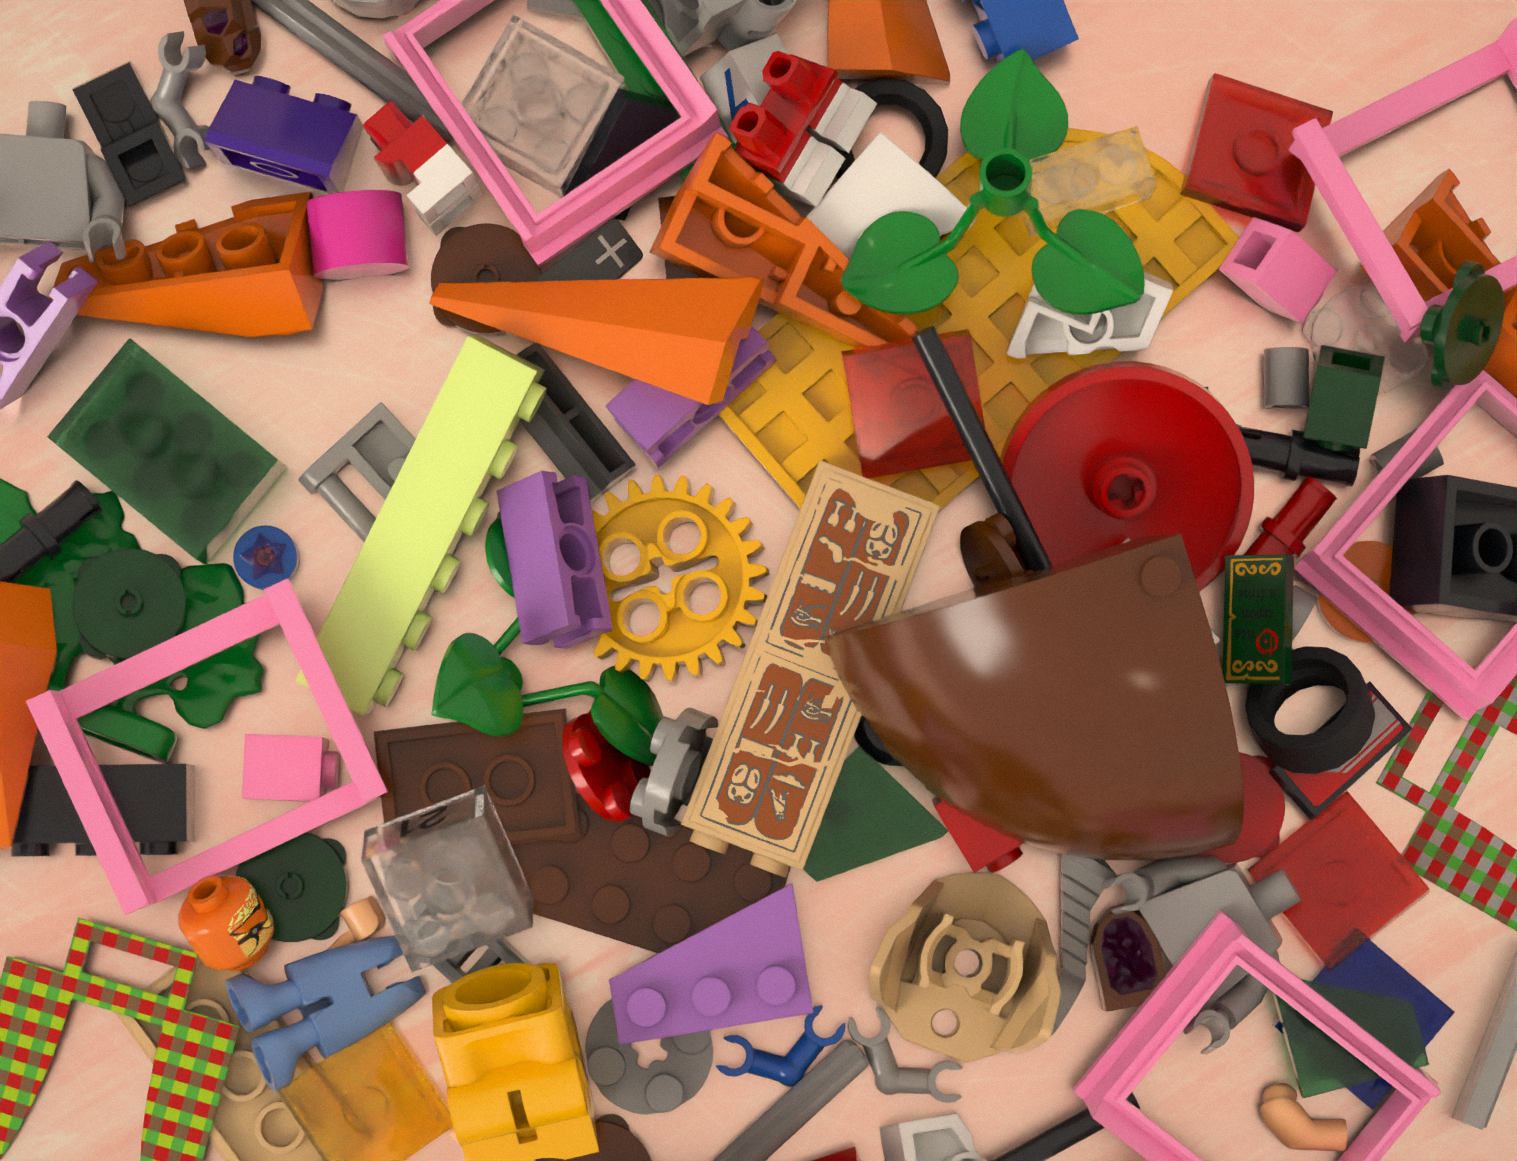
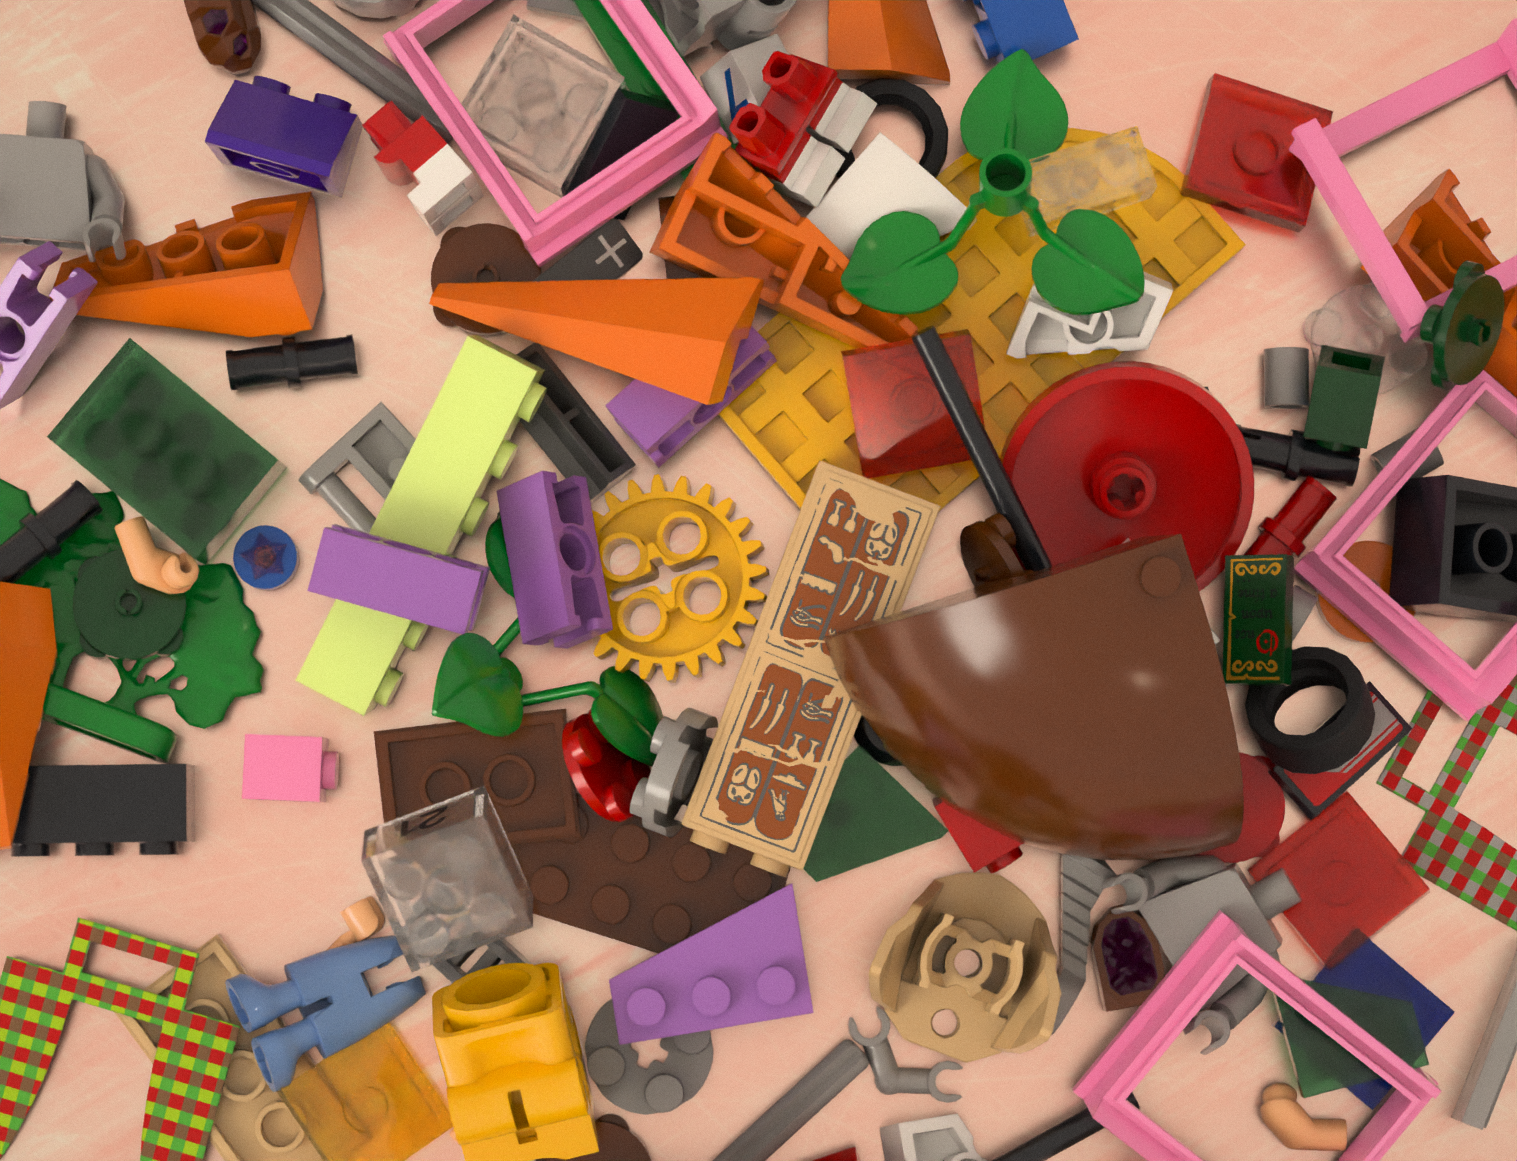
bright pink piece [26,578,388,915] -> none
black slope [72,61,186,206] -> none
light grey arm [151,31,210,169] -> none
orange head [178,875,274,971] -> none
dark green piece [236,832,348,942] -> none
dark pink piece [306,190,409,280] -> none
blue arm [716,1005,846,1087] -> none
bright pink brick [1219,217,1337,323] -> none
none -> light nougat arm [114,516,199,594]
none -> black pin [226,334,358,391]
none -> medium lavender piece [307,524,490,634]

